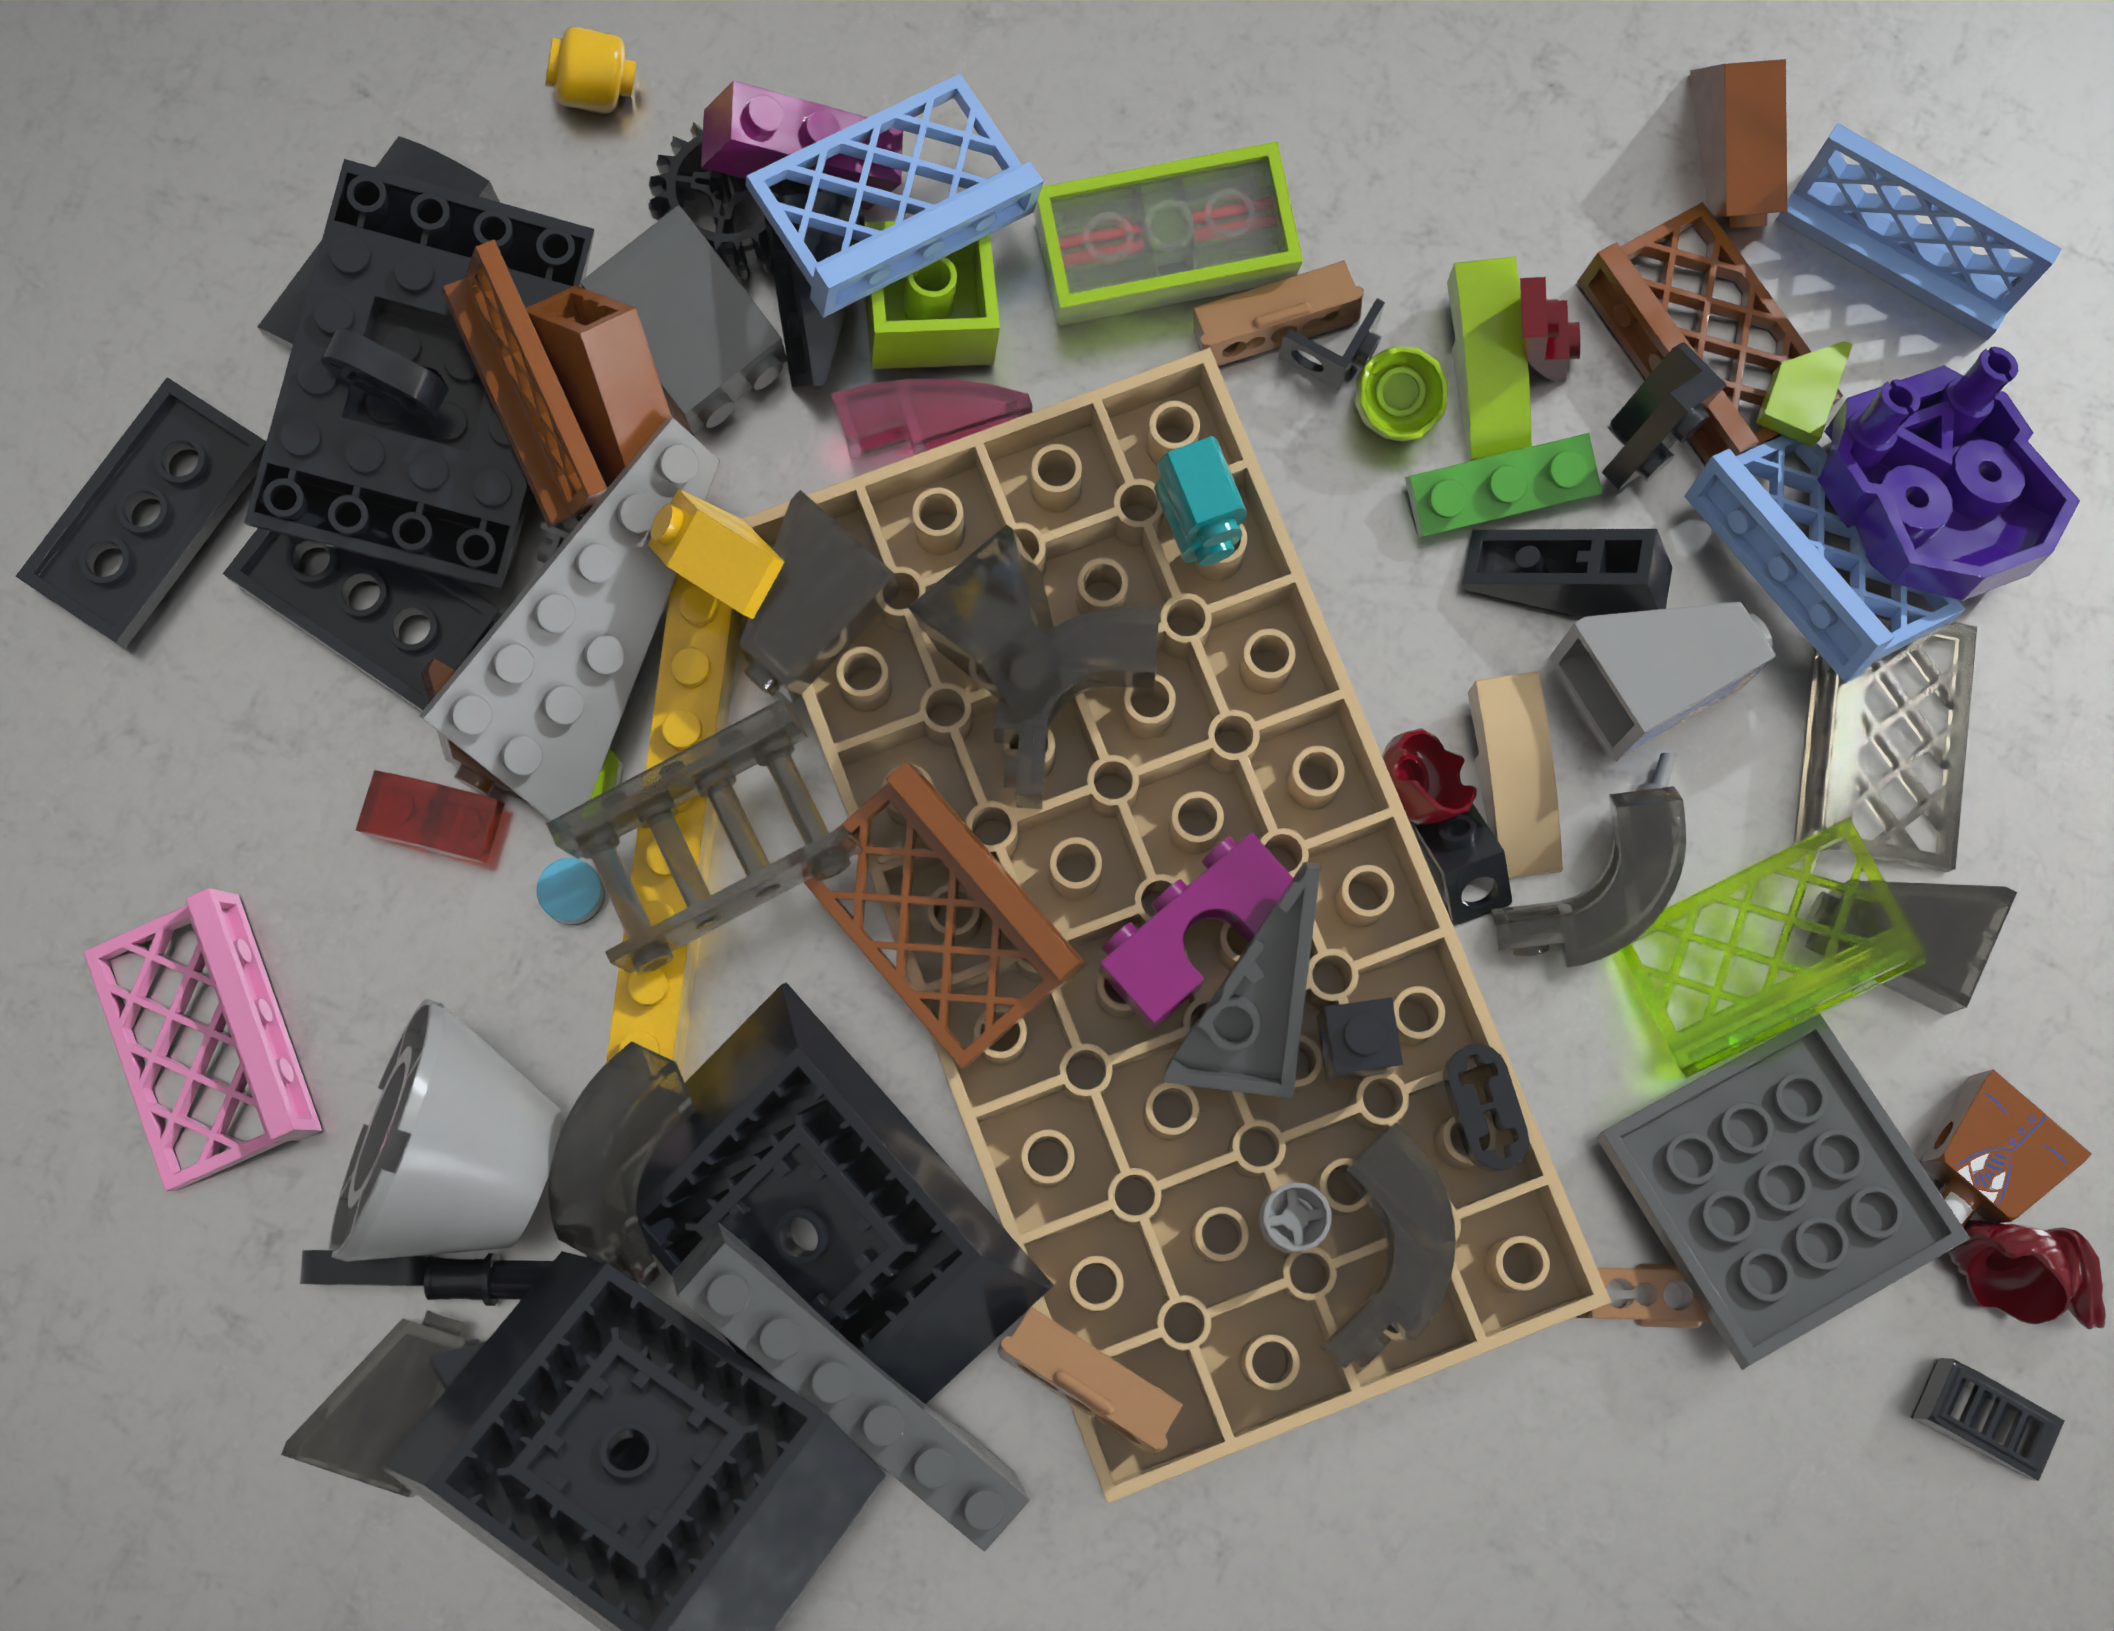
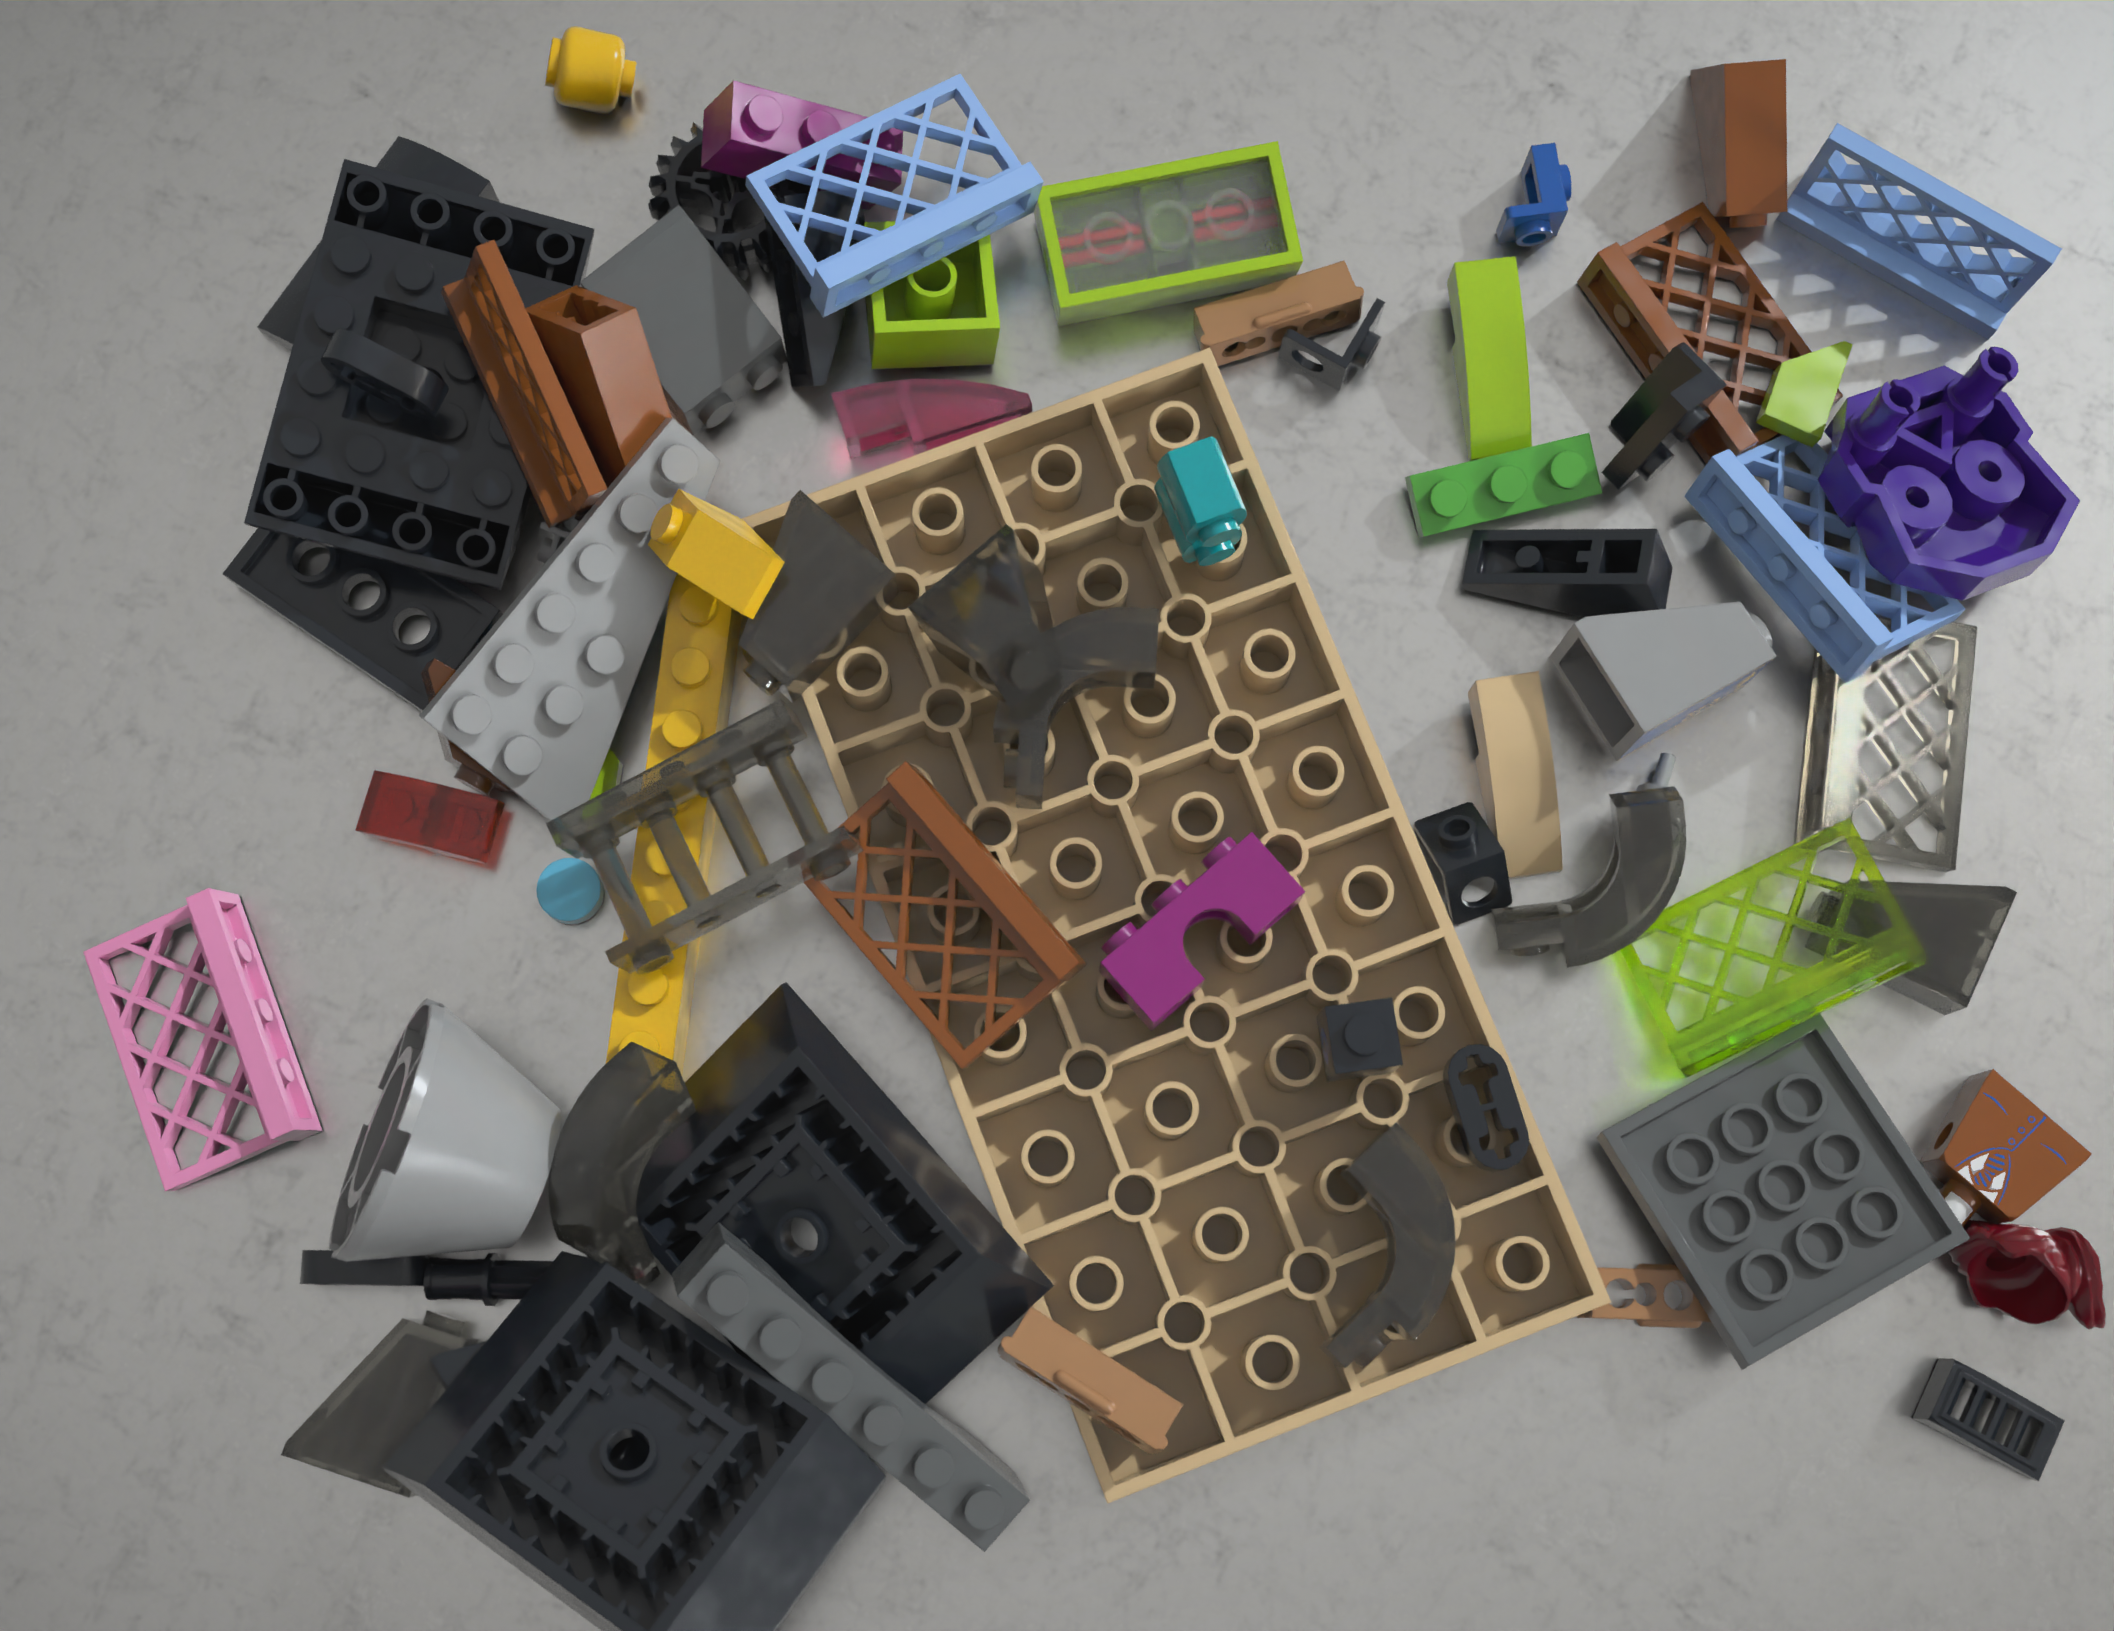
black plate [15,377,266,649] -> none
dark grey wing [1164,862,1321,1099] -> none
light grey wheel [1258,1182,1332,1254] -> none
lime hair [1354,346,1448,442] -> none
dark red hair [1382,728,1477,825] -> none
dark red slope [1520,277,1581,382] -> none
none -> blue bracket [1496,143,1572,247]

